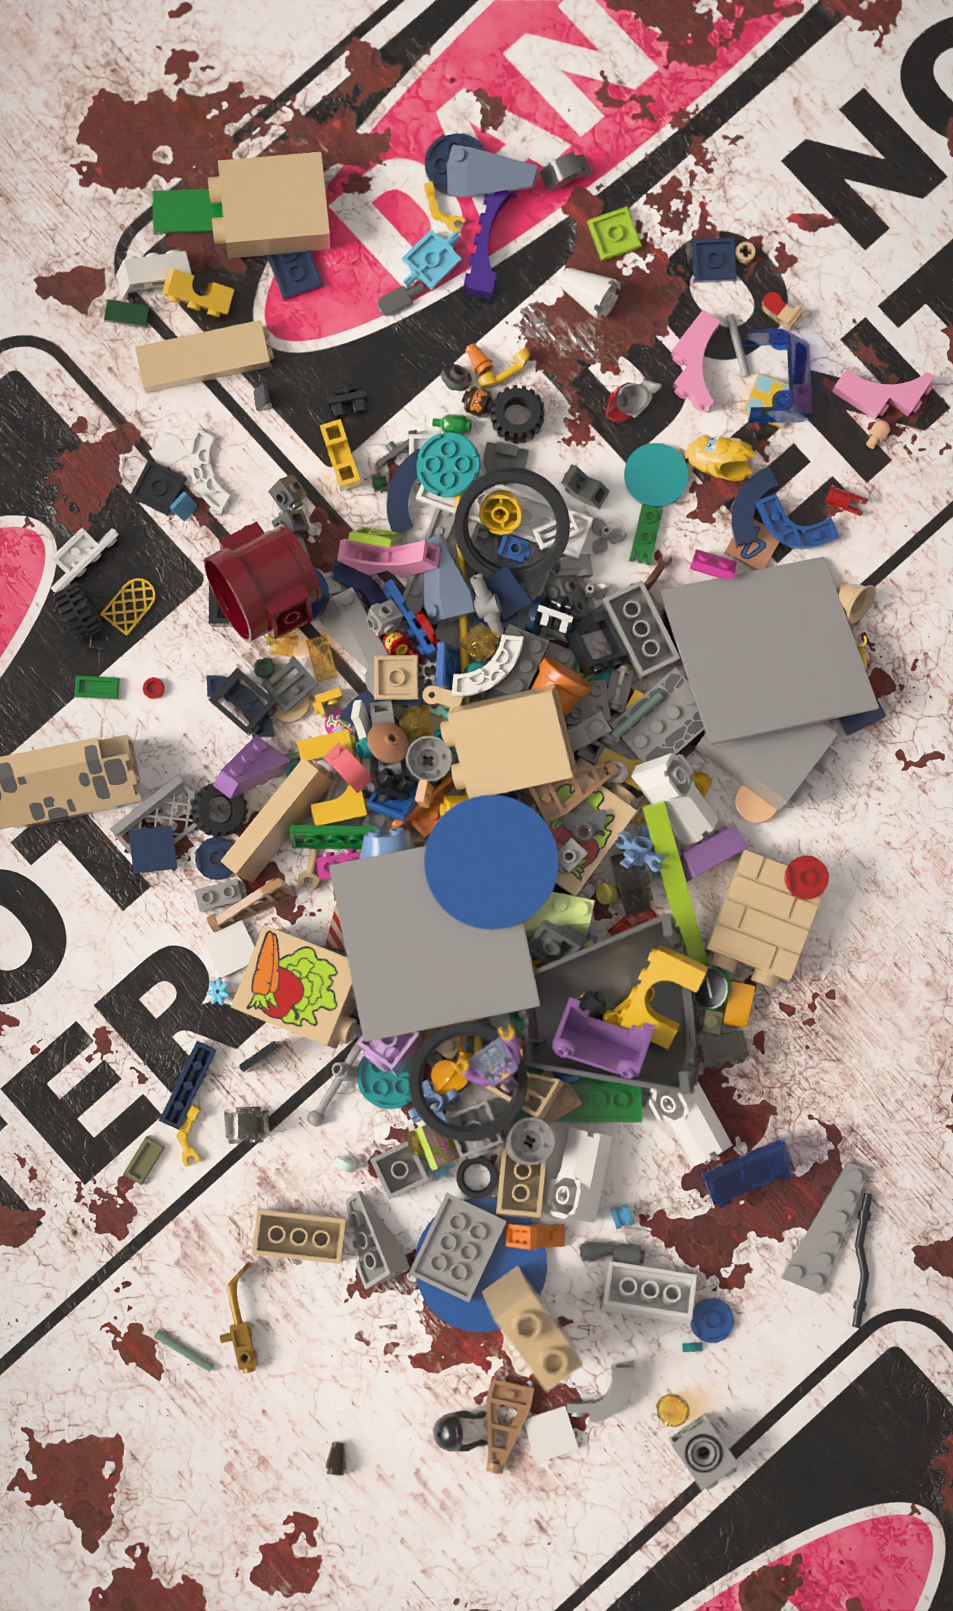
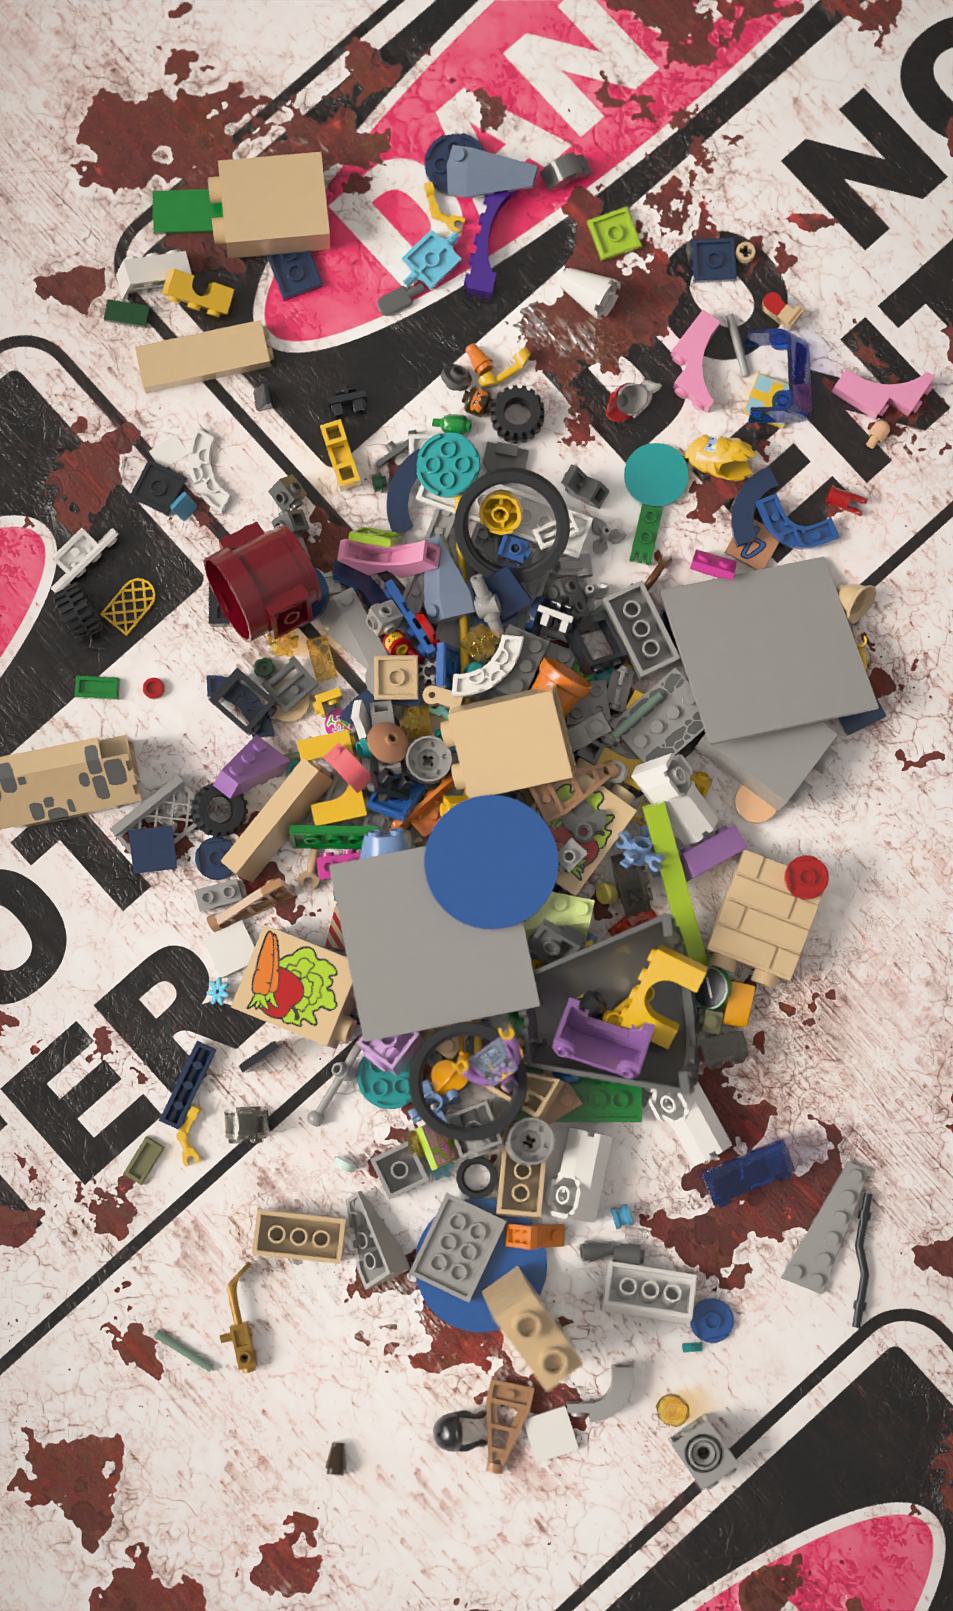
light nougat tile [415,780,433,808] -> none

